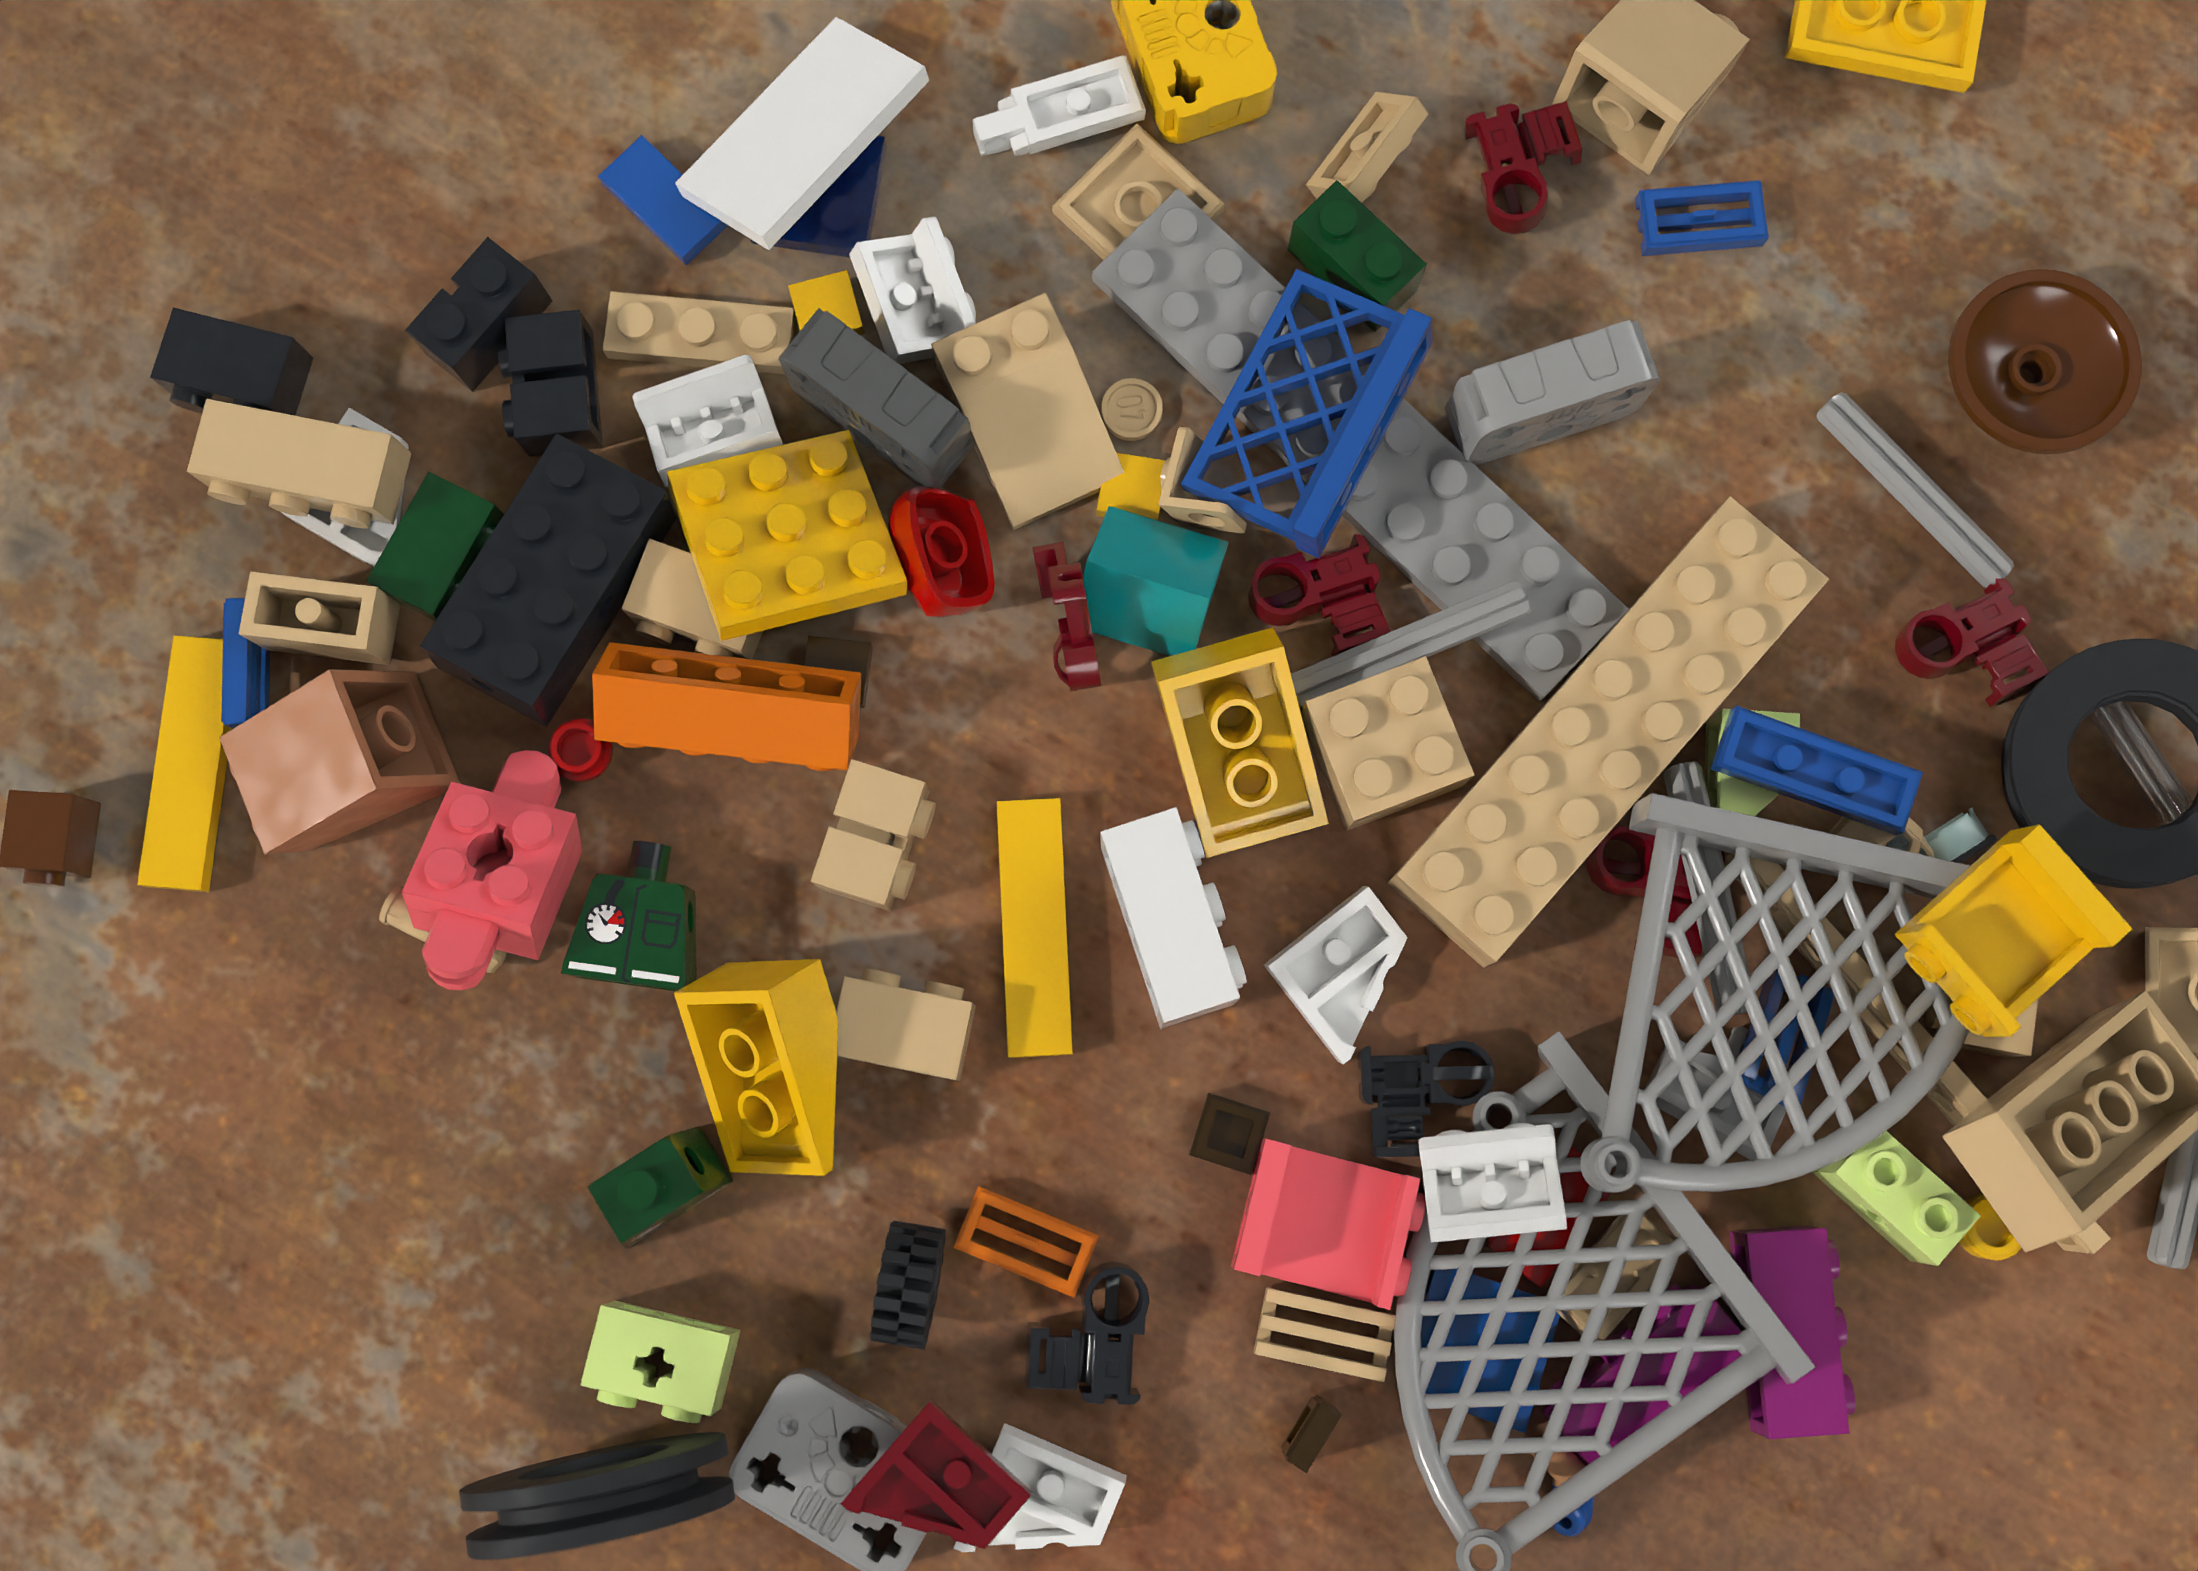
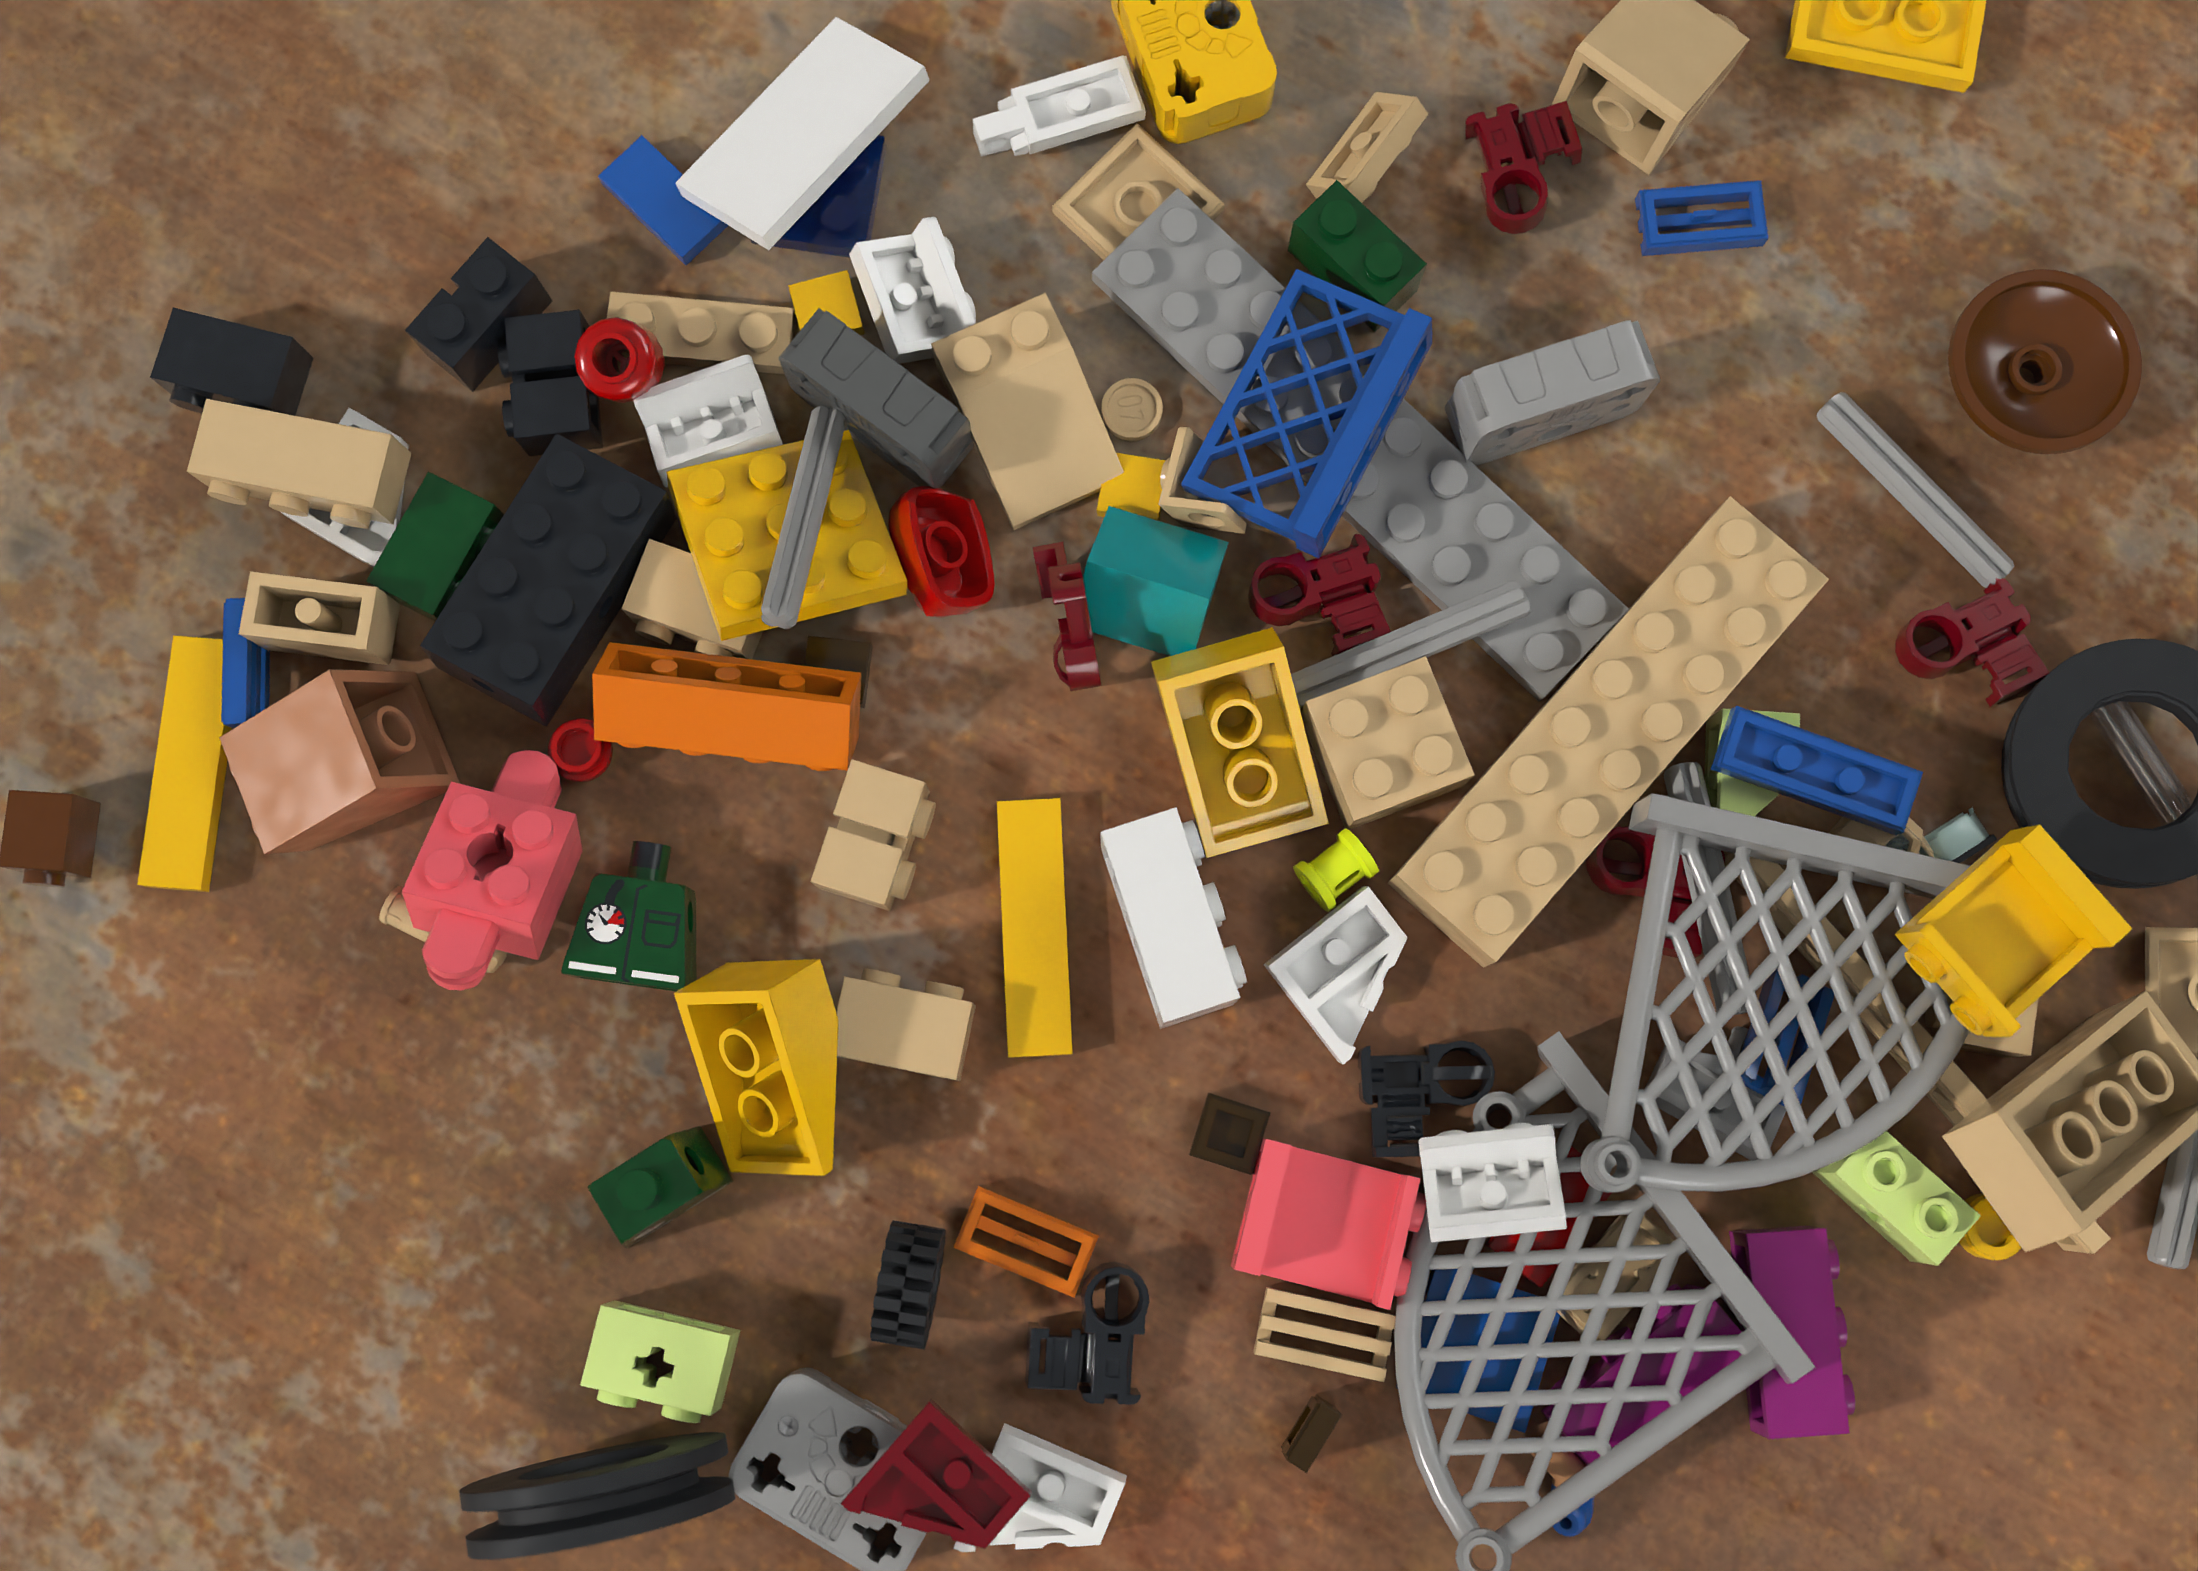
none -> red head [574,317,665,403]
none -> light grey axle [761,406,845,629]
none -> neon yellow bush [1293,828,1379,912]

